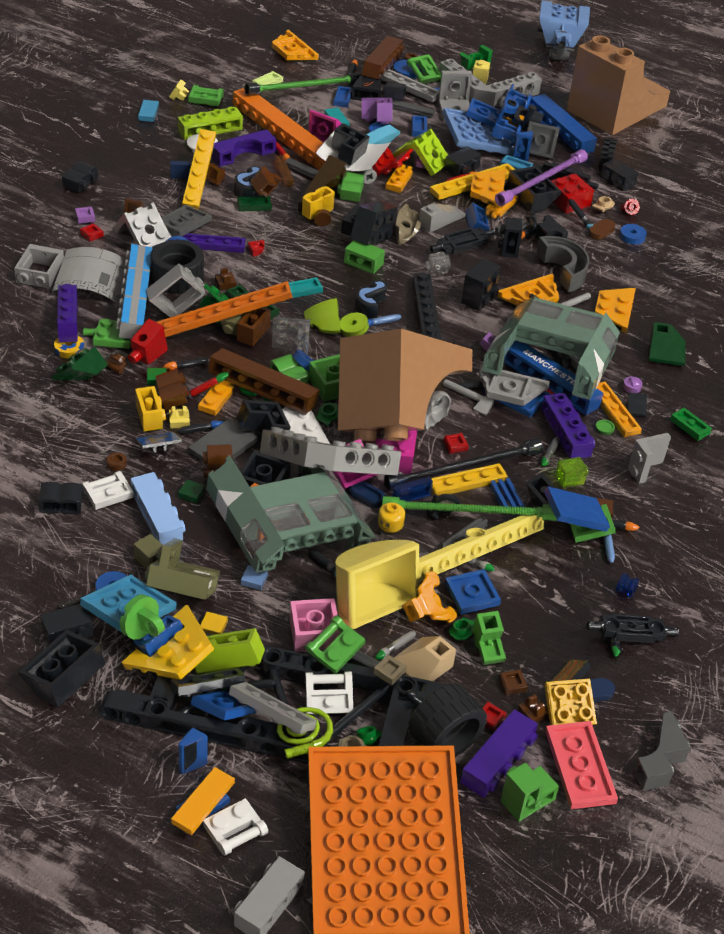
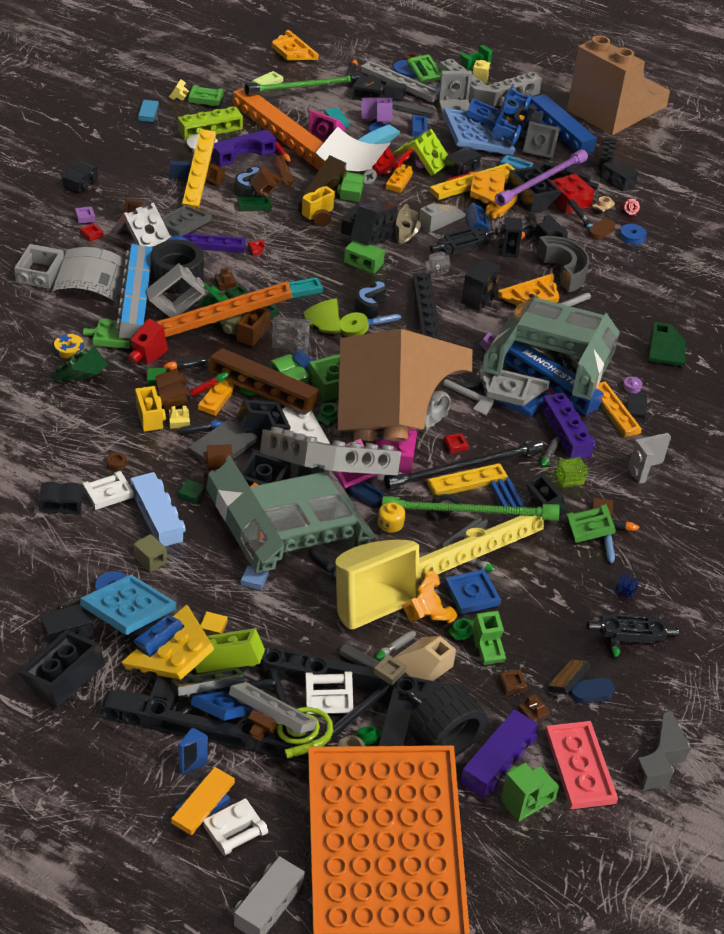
dark purple arch [57,284,78,342] -> none
reddish brown plate [106,353,127,374] -> none
bright green tile [120,594,165,640] -> none
piece [135,432,182,453] -> none
olive brick [145,538,220,599] -> none
dark grey axle [285,158,318,179] -> none
bright pink brick [290,598,340,652] -> none
bright green plate [305,615,365,674] -> none
black brick [331,123,370,166] -> none
blue tile [333,86,352,108] -> none
reddish brown brick [362,36,404,80] -> none
clear blue tile [392,477,433,502] -> none
red tile [482,702,507,732] -> none
blue slope [513,131,533,162] -> none
medium blue piece [537,0,590,61] -> none
blue tile [544,487,610,532] -> none
yellow tile [544,679,597,725] -> none
light orange wing [595,288,636,333] -> none
bright green piece [595,420,615,435] -> none
green plate [670,408,712,441] -> none
none -> reddish brown tile [249,710,277,741]

